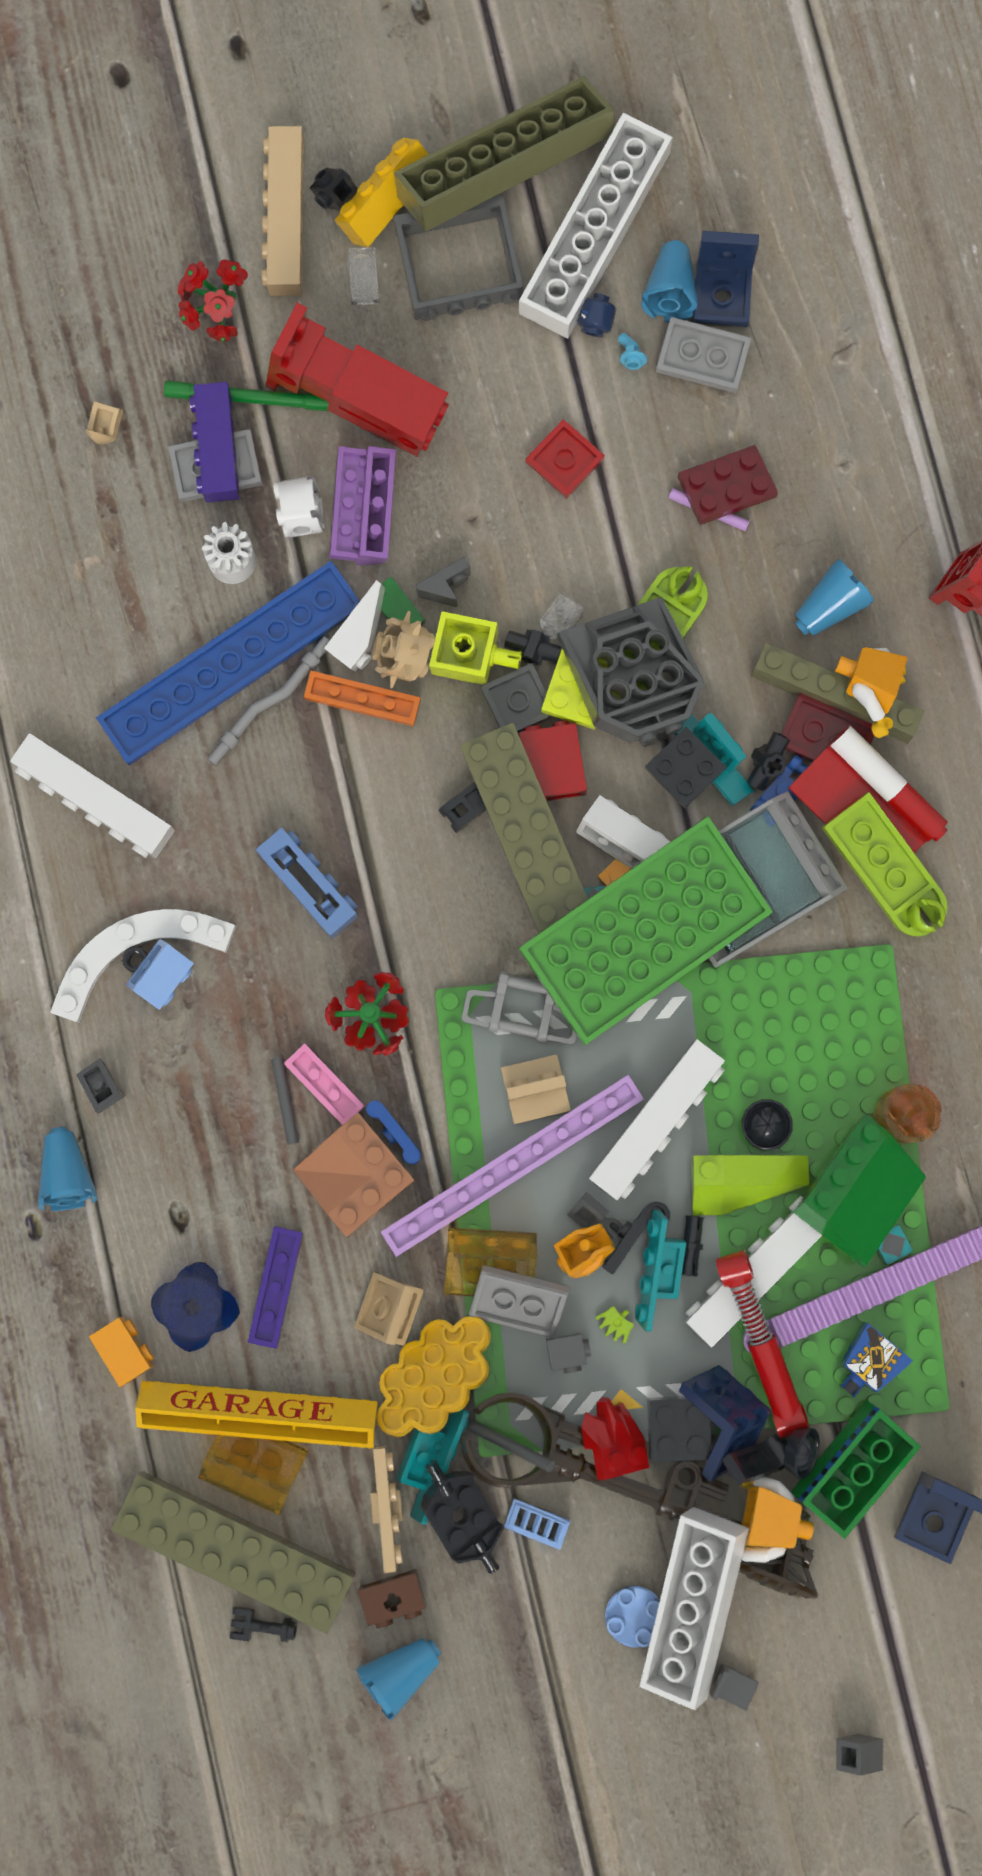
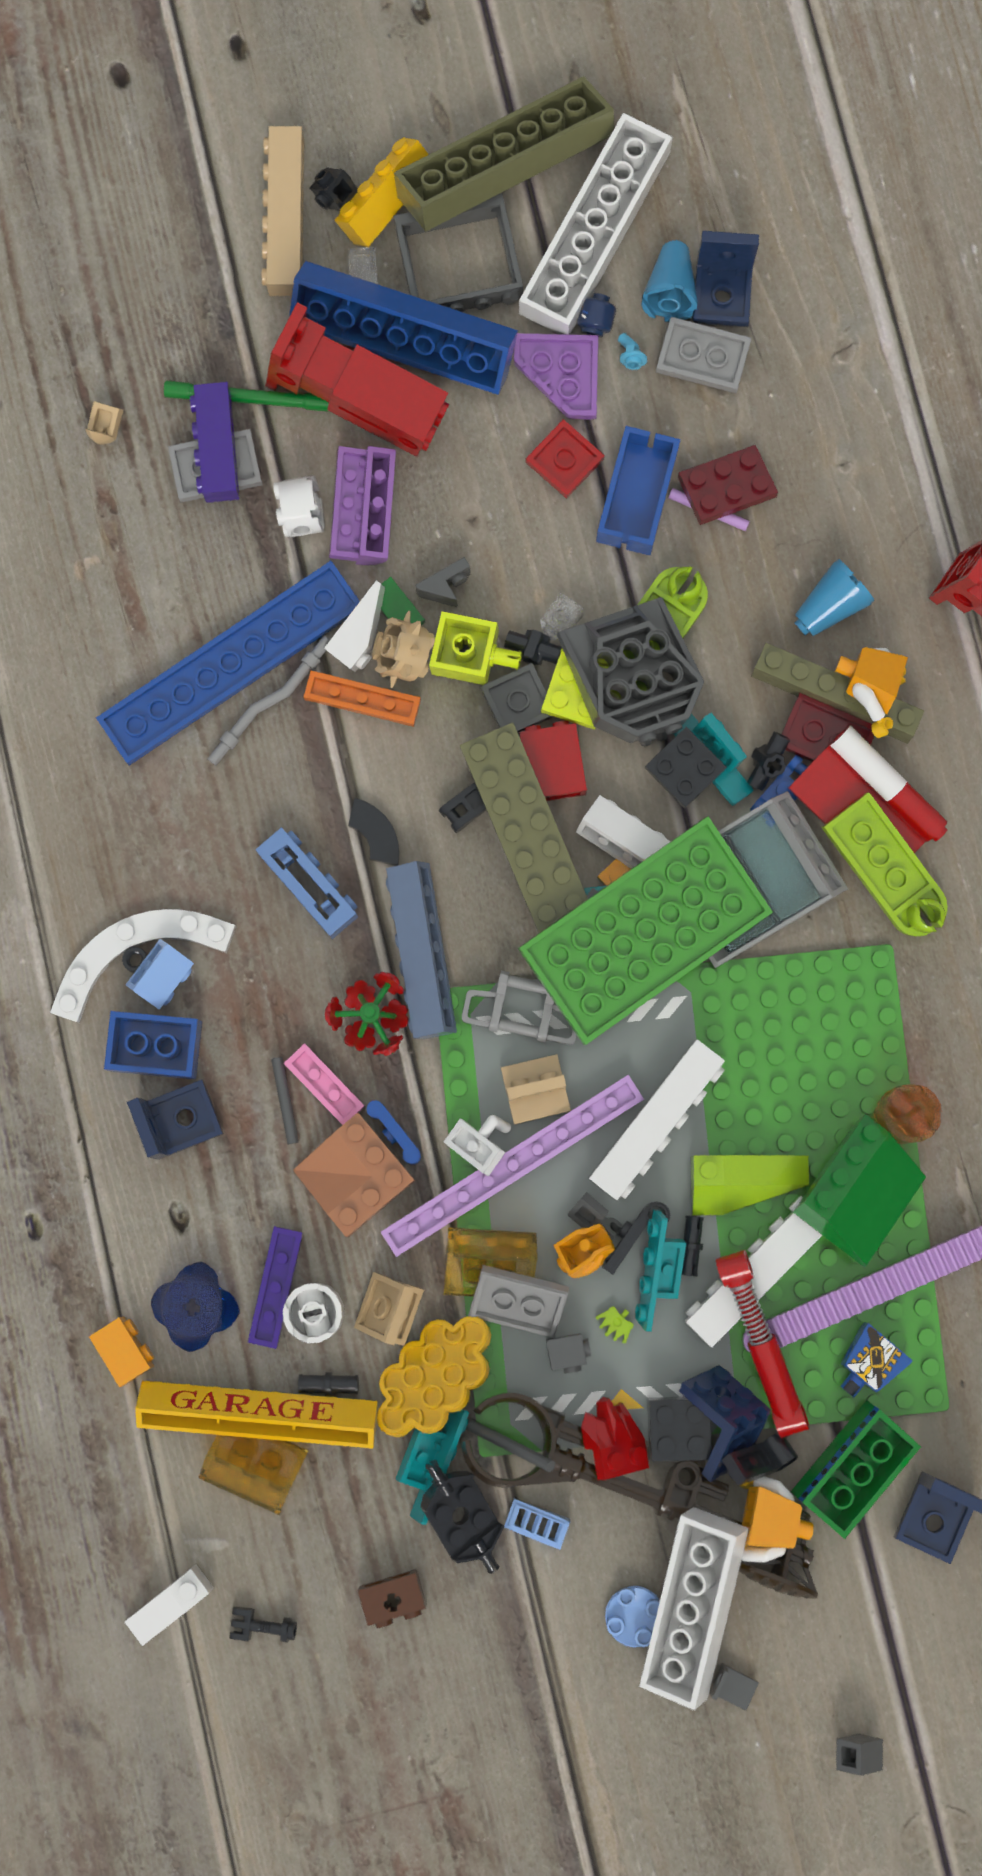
white brick [10,733,175,859] -> none
dark azure cone [38,1127,98,1211] -> none
dark grey slope [76,1058,126,1114] -> none
olive brick [111,1471,356,1634] -> none
red plant [178,259,248,342] -> none
white gear [202,522,256,584] -> none
dark azure cone [355,1638,441,1721] -> none
tan plate [370,1446,404,1573] -> none
black hat [742,1099,793,1150] -> none
black hat [784,1428,820,1480] -> none
tile [878,1225,913,1265] -> none
none -> blue brick [104,1011,202,1079]
none -> white slope [125,1564,214,1646]
none -> dark blue bracket [127,1079,224,1160]
none -> white brick [283,1283,344,1343]
none -> blue brick [289,261,518,395]
none -> black pin [298,1372,359,1396]
none -> black tile [348,798,400,866]
none -> sand blue brick [386,861,457,1039]
none -> white plate [444,1115,511,1176]
none -> medium lavender plate [514,333,598,420]
none -> blue piece [596,426,681,556]

